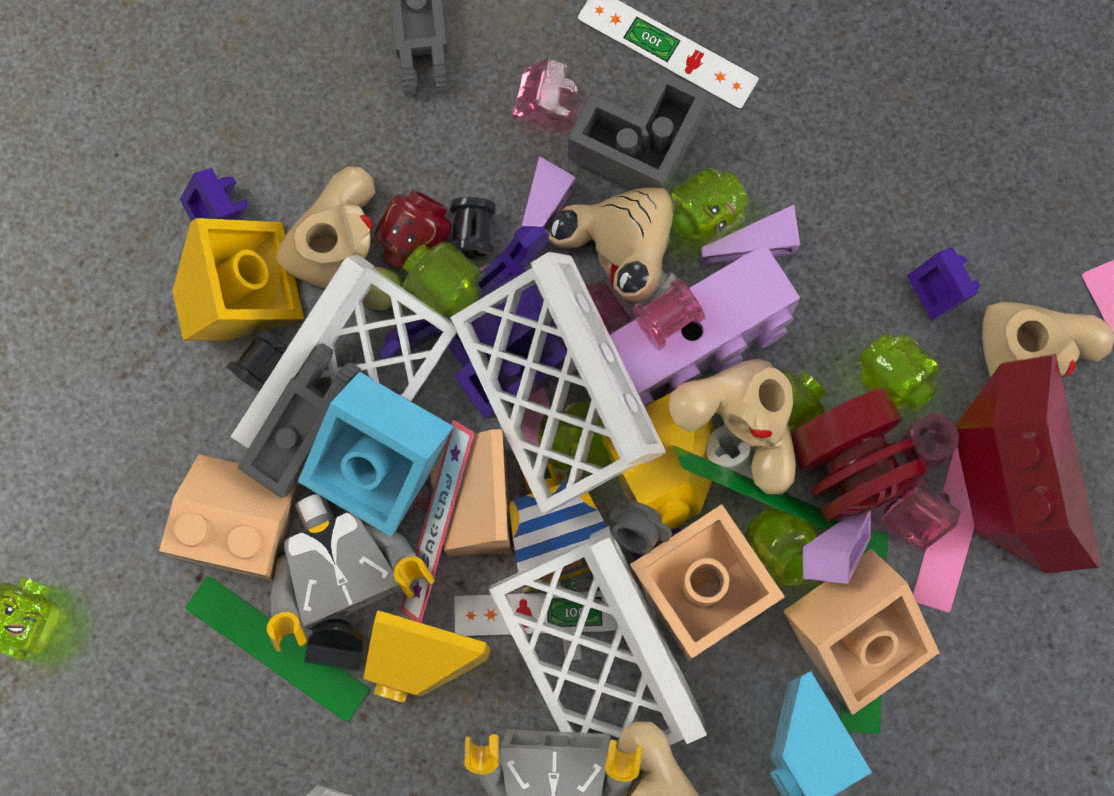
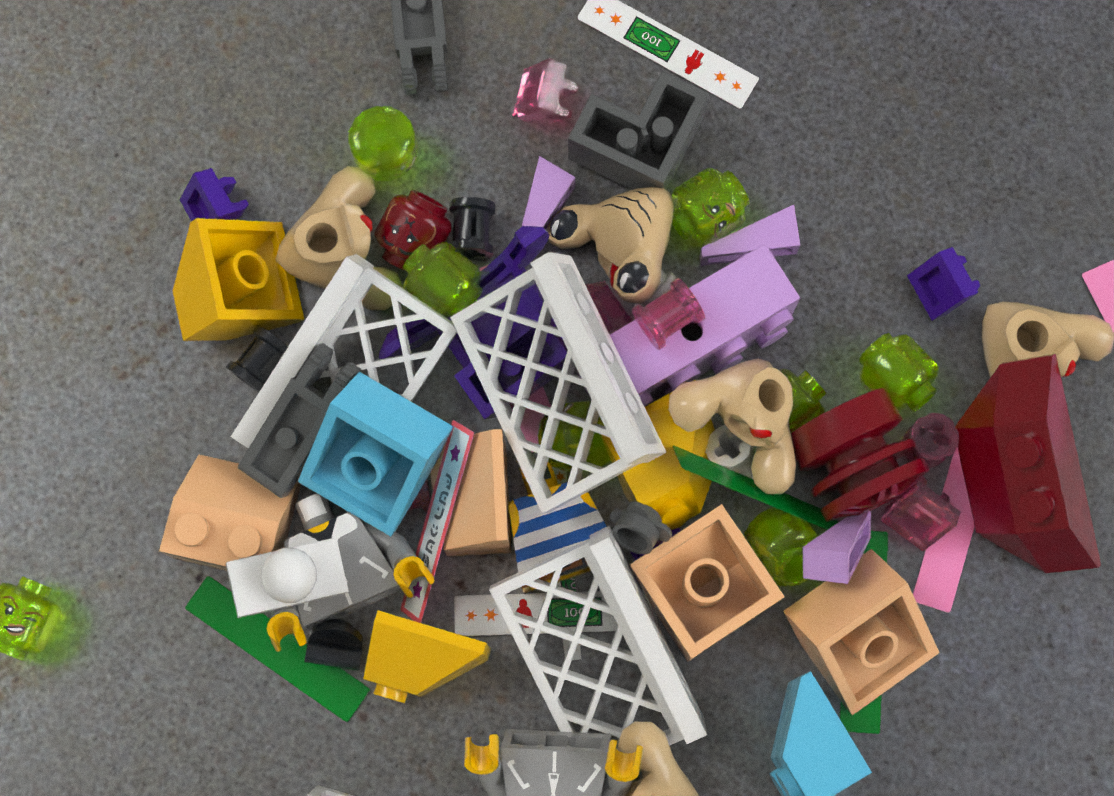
none -> white tile [226,538,349,618]
none -> clear neon green head [348,106,418,181]

